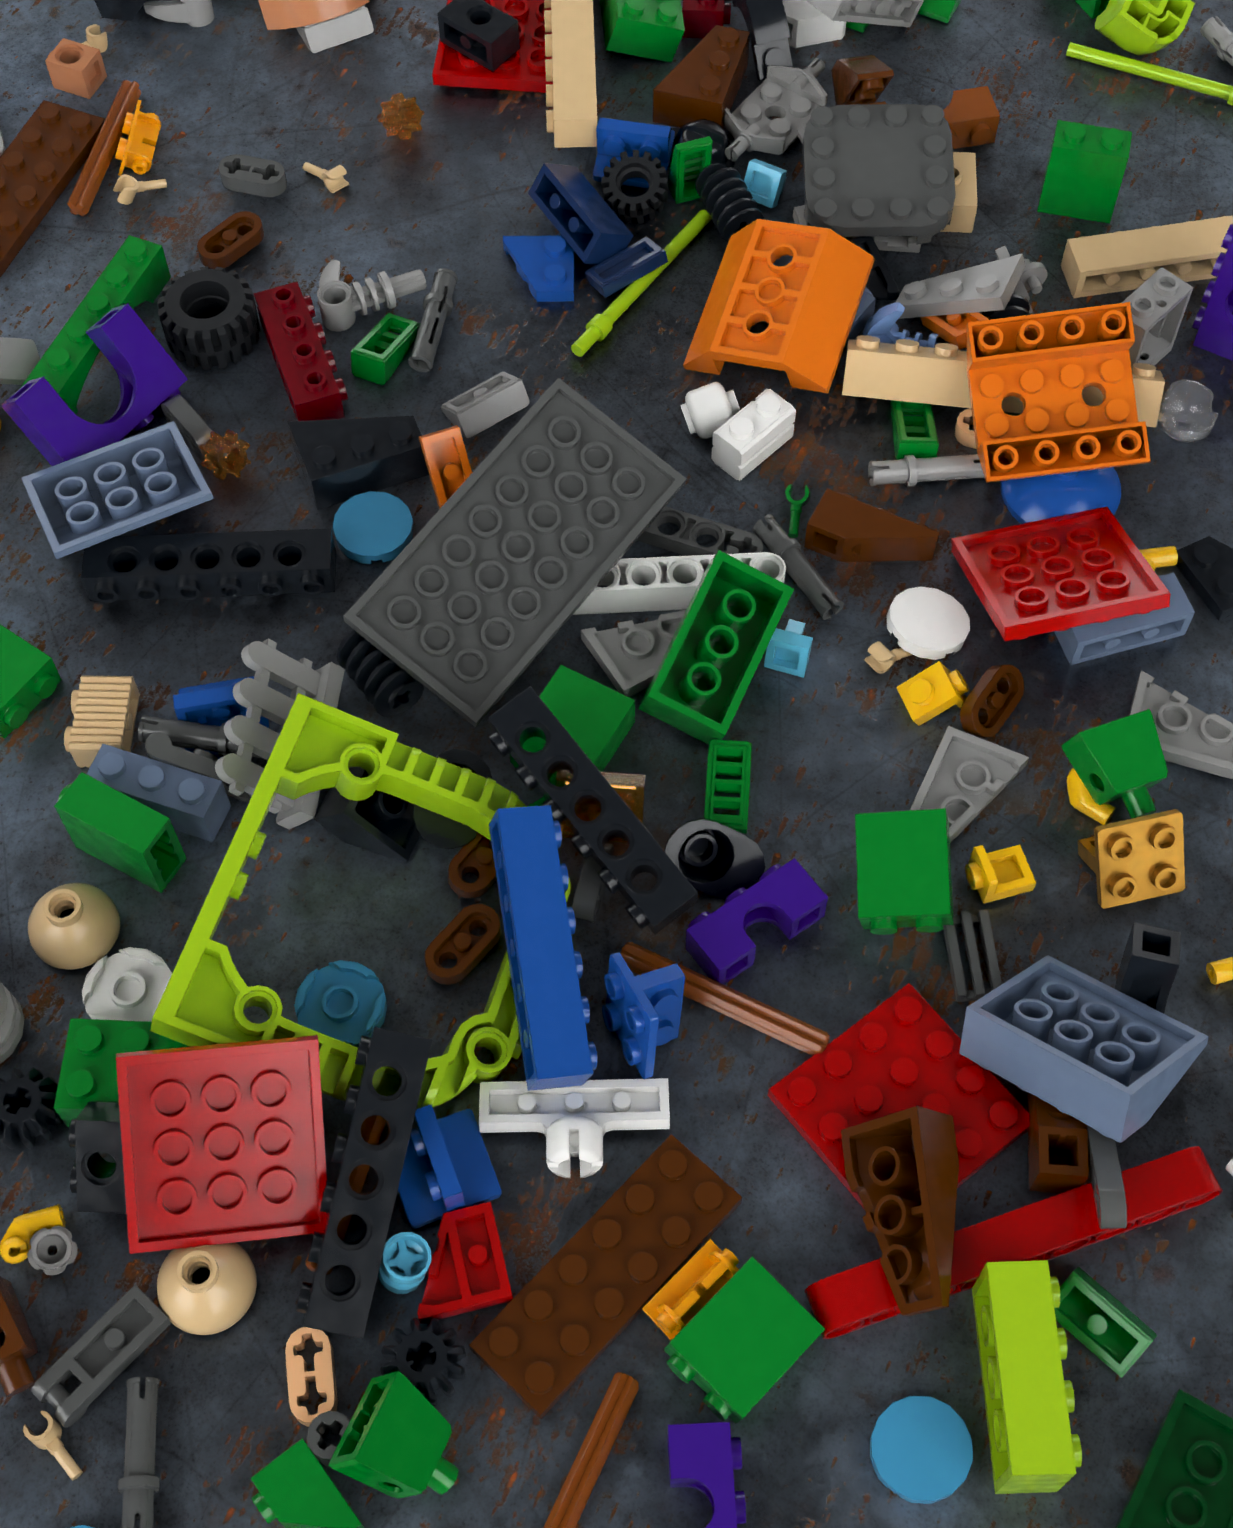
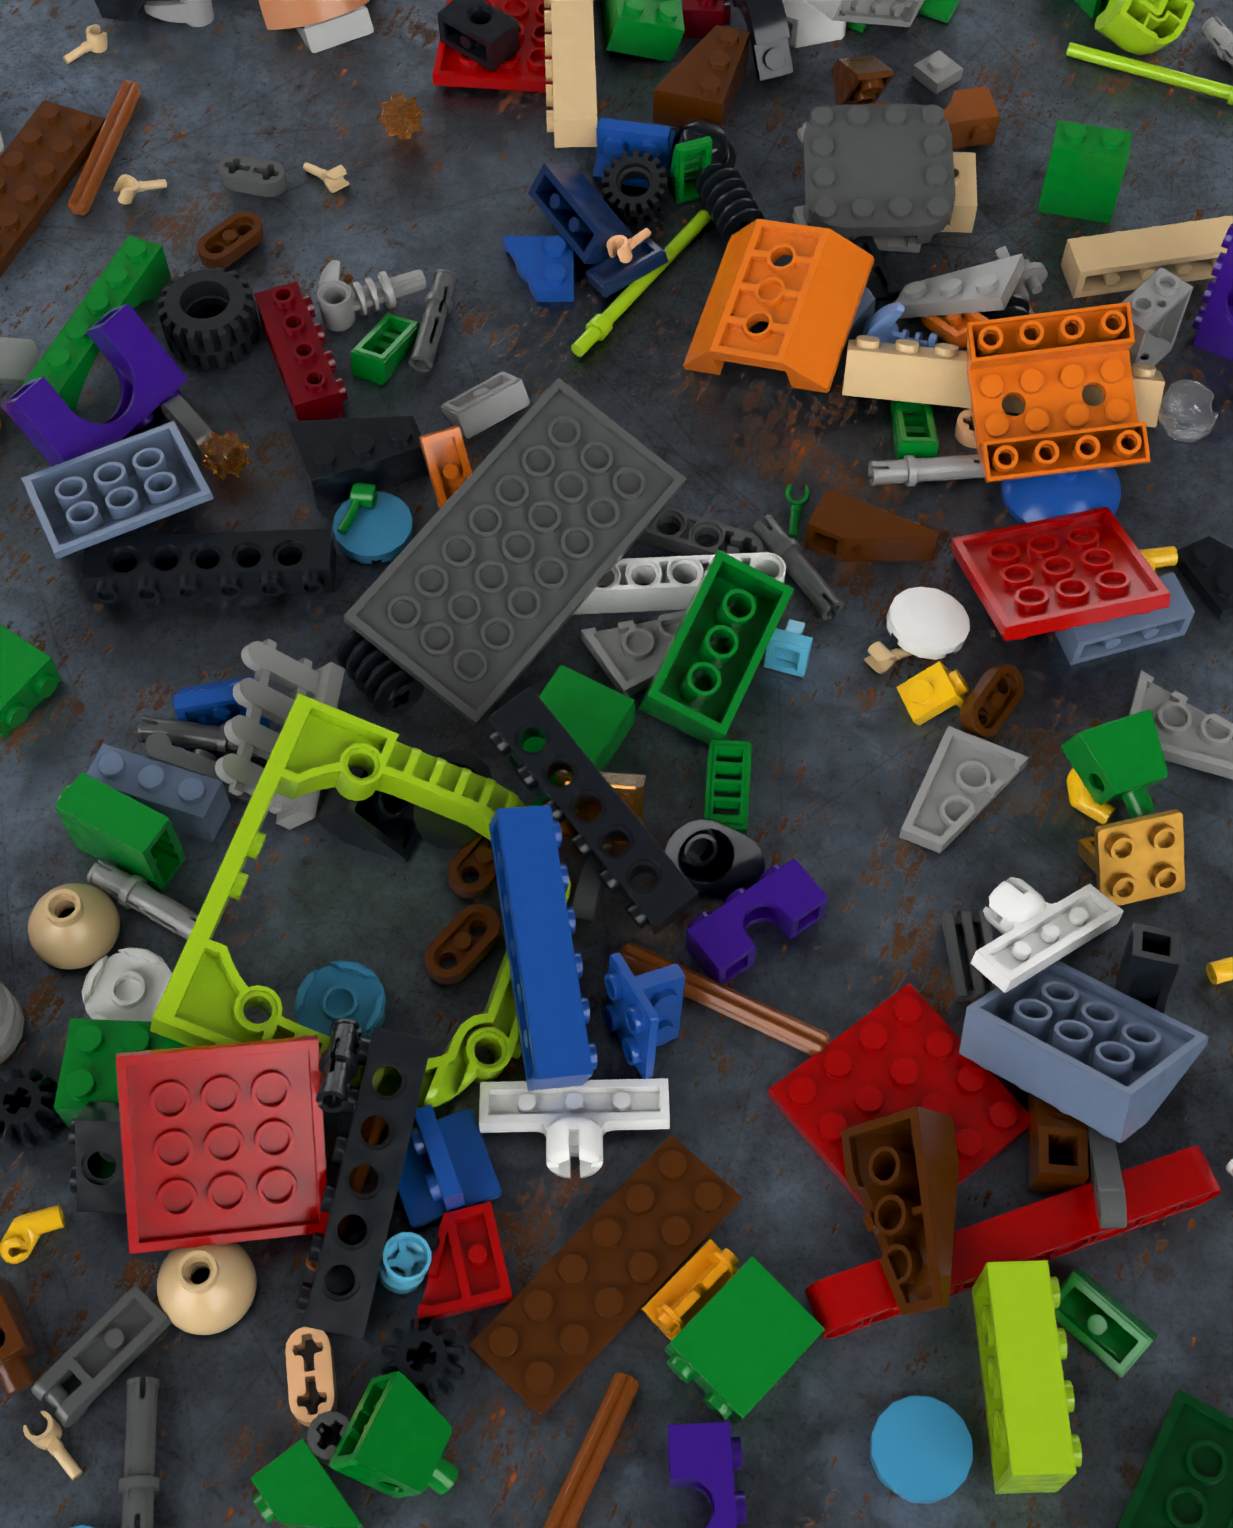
light grey plate [27,1226,78,1275] -> none
nougat brick [45,38,107,99] -> none
tan brick [64,675,140,768] -> none
light orange hinge [115,100,162,176] -> none
white head [680,382,740,439] -> none
white brick [711,389,796,481] -> none
light grey plate [724,58,828,161] -> none
medium azure tile [744,158,787,208] -> none
green brick [855,808,954,935] -> none
yellow bracket [965,844,1036,904] -> none
none -> light grey pin [87,858,198,940]
none -> black pin [316,1018,362,1113]
none -> green hand [337,483,378,535]
none -> light nougat hand [606,228,651,263]
none -> light grey plate [912,50,963,95]
none -> white plate [971,877,1124,993]

